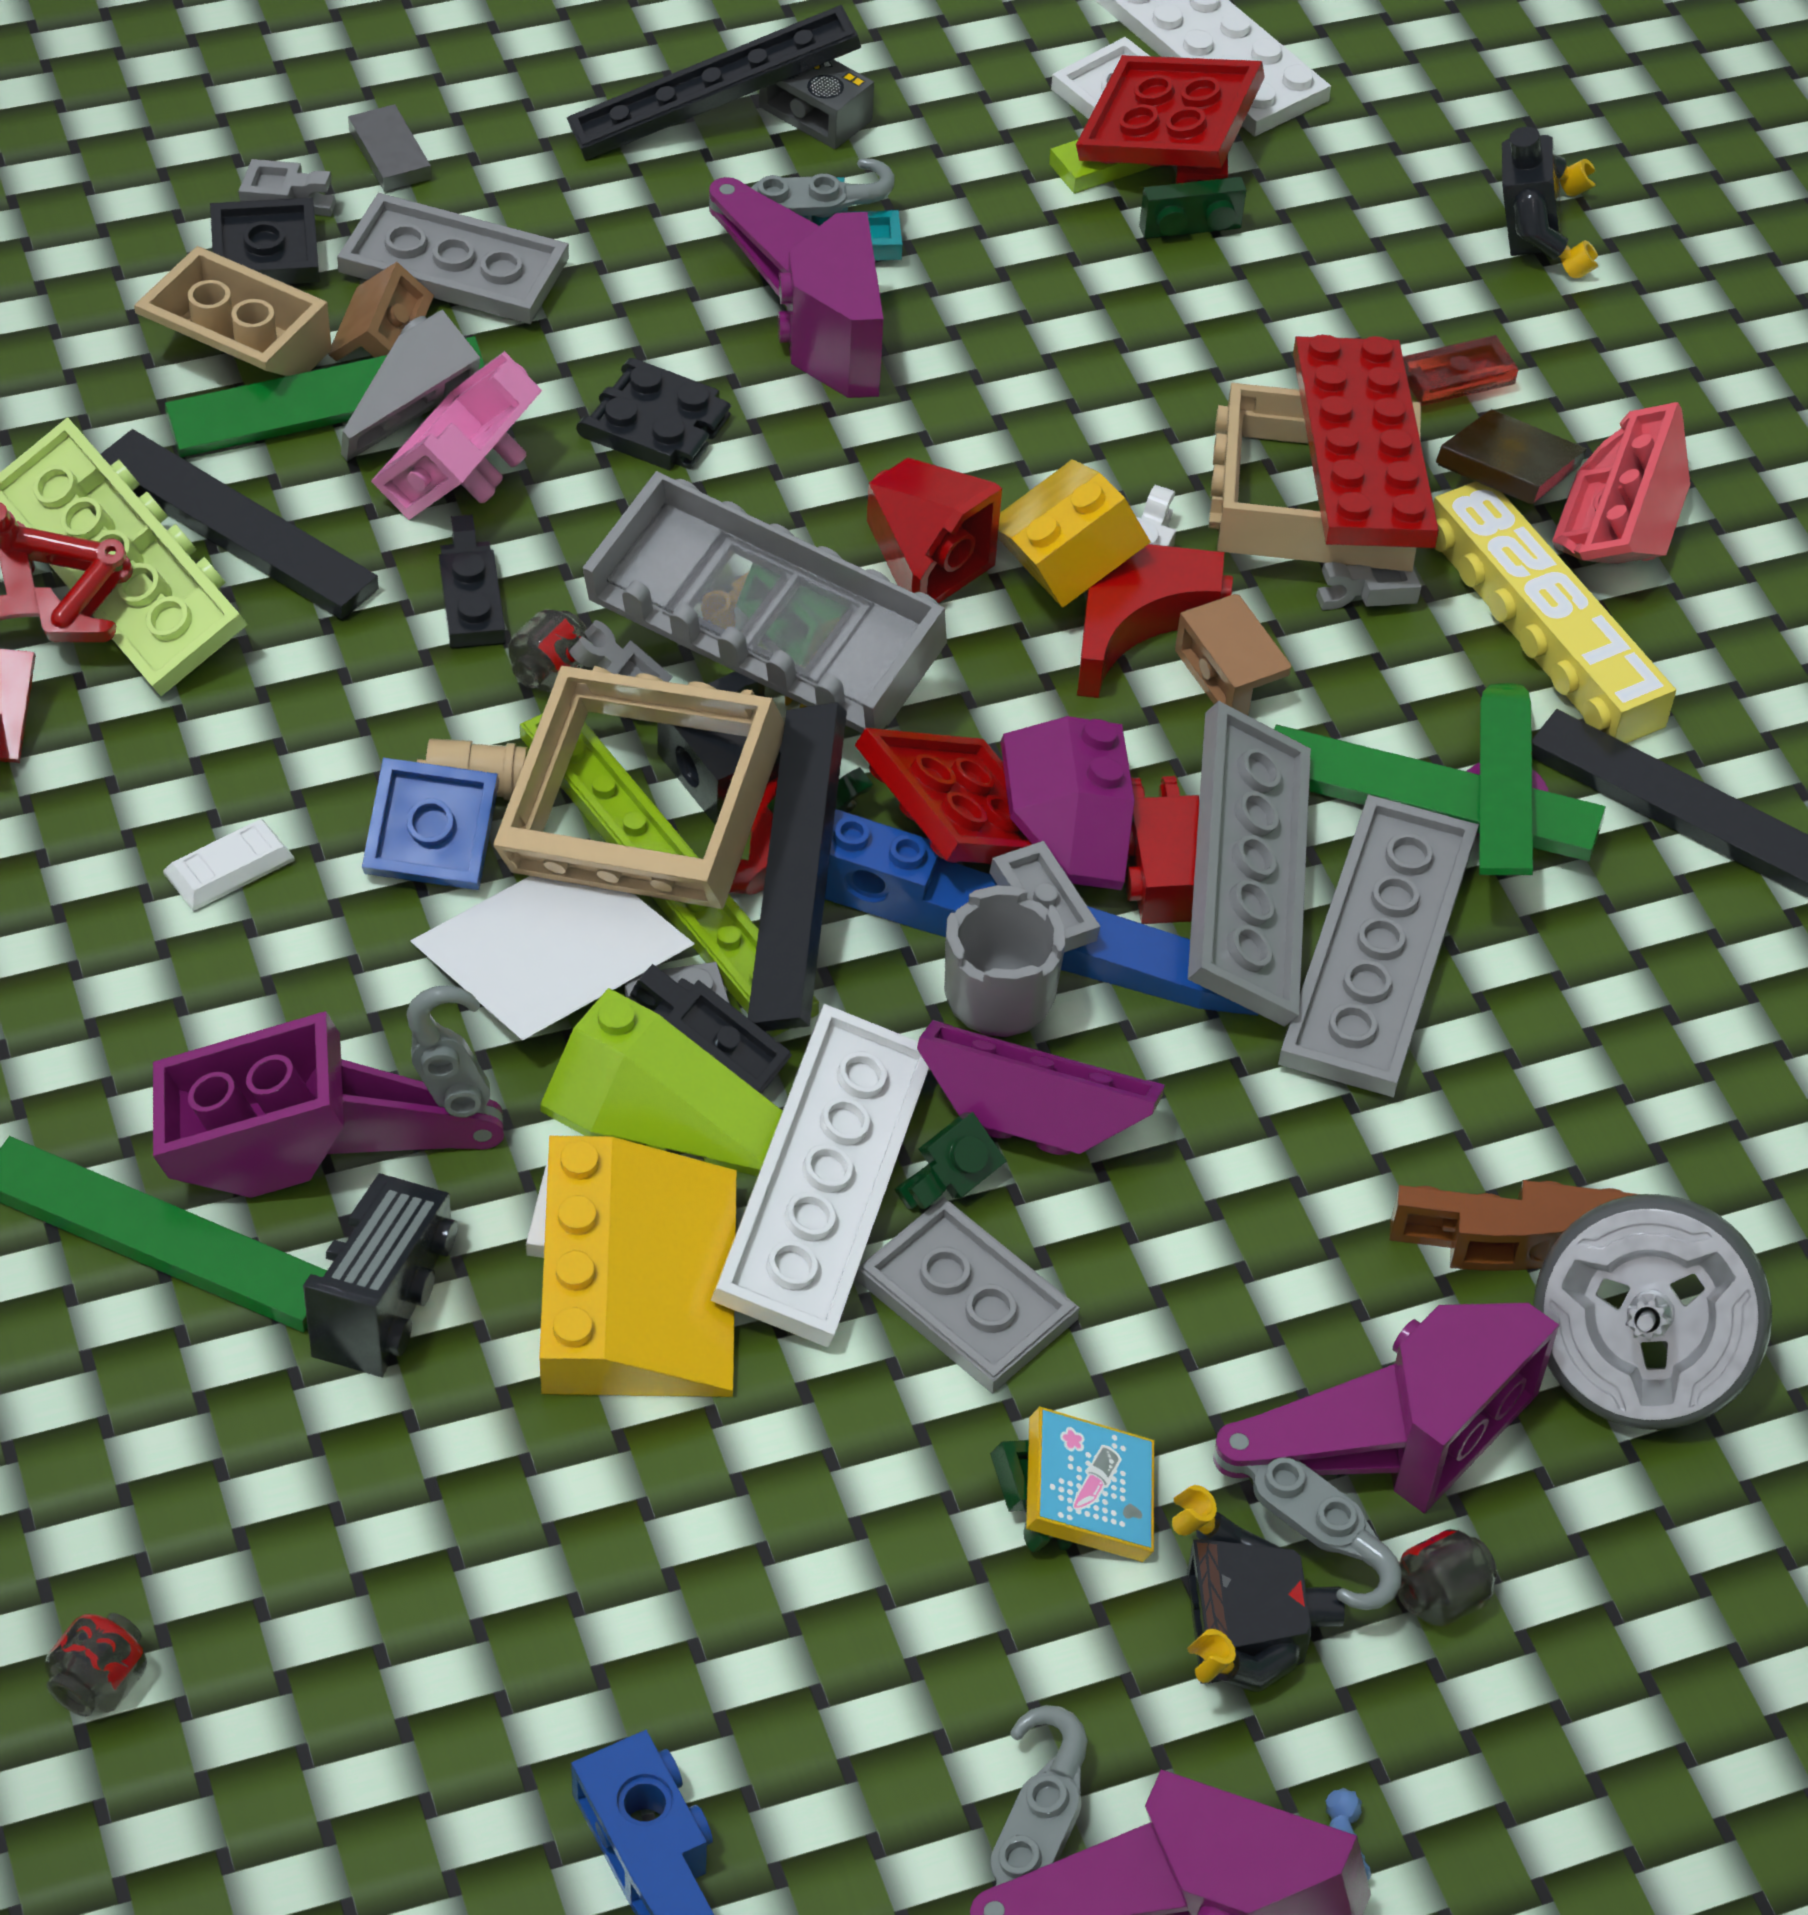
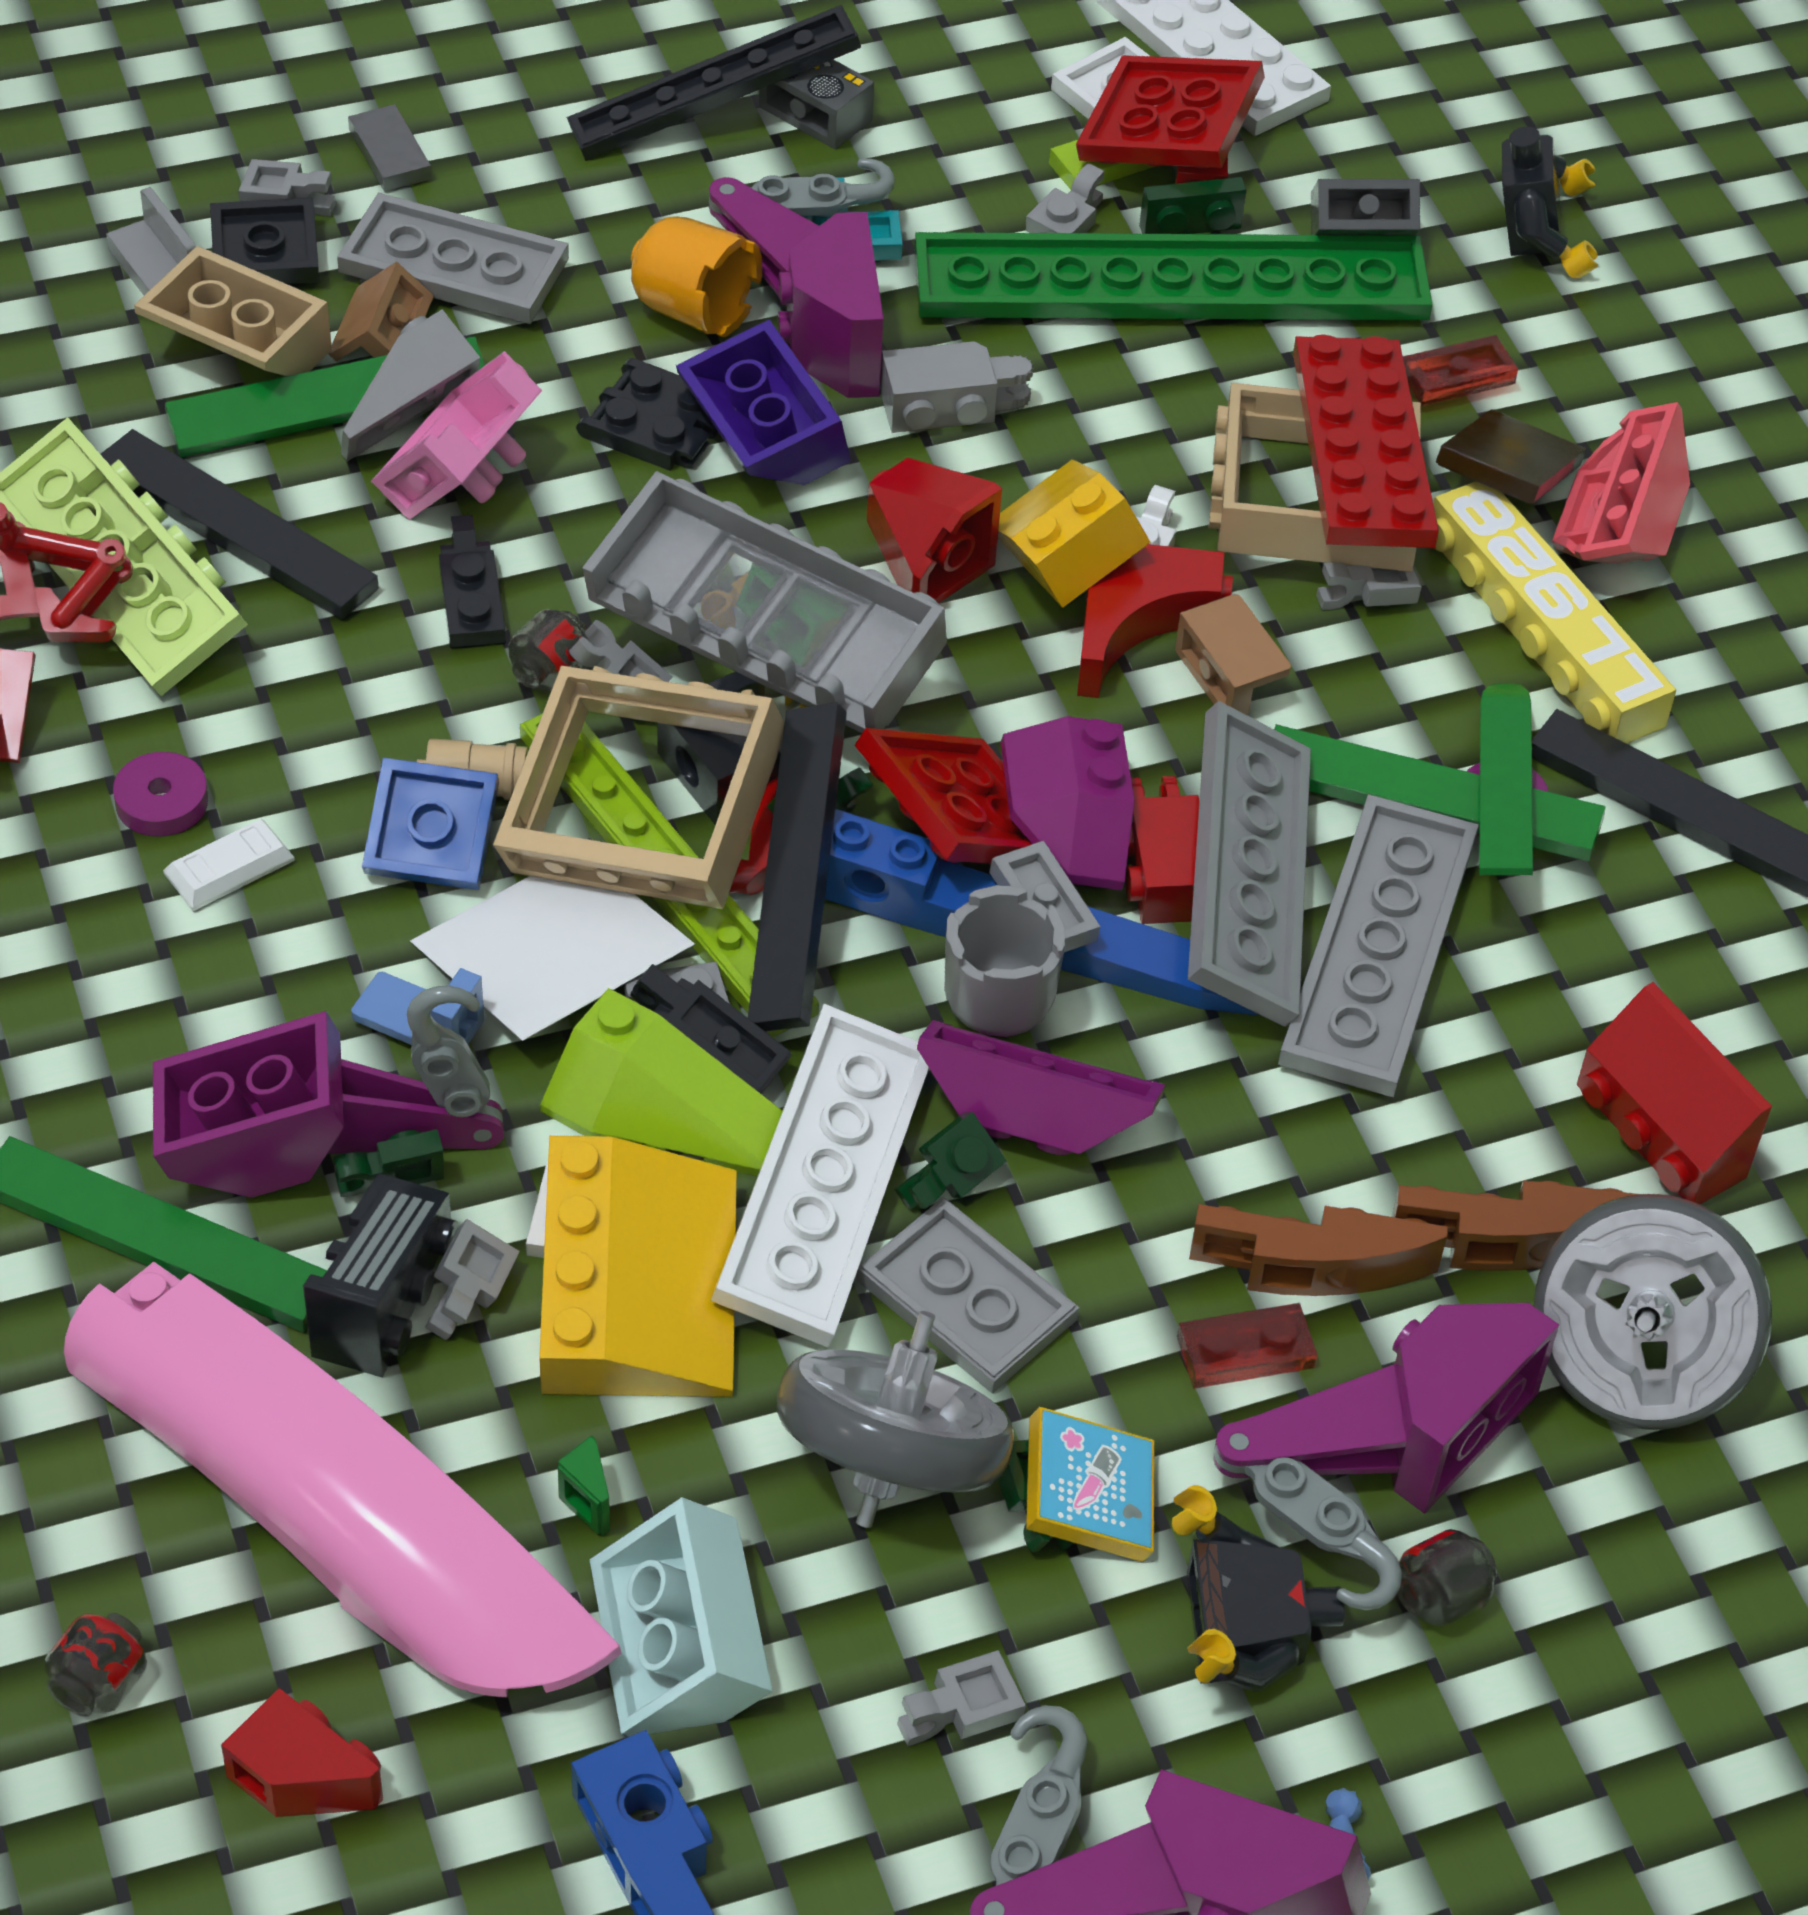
none -> bright pink slope [64,1262,622,1697]
none -> light grey panel [106,187,196,295]
none -> magenta piece [113,752,208,837]
none -> red slope [221,1688,383,1817]
none -> dark green plate [334,1129,444,1197]
none -> medium blue bracket [351,968,485,1045]
none -> light grey plate [425,1219,520,1340]
none -> green slope [558,1436,610,1537]
none -> light aqua slope [590,1497,773,1737]
none -> light orange cylinder [631,216,762,337]
none -> dark purple slope [676,320,851,485]
none -> wheel [777,1311,1014,1528]
none -> light grey hinge [880,341,1033,433]
none -> light grey plate [897,1650,1026,1746]
none -> green plate [914,232,1433,320]
none -> light grey plate [1026,163,1104,233]
none -> clear red plate [1177,1303,1317,1389]
none -> dark orange slope [1189,1204,1448,1296]
none -> dark grey brick [1311,179,1420,235]
none -> red slope [1576,982,1772,1204]

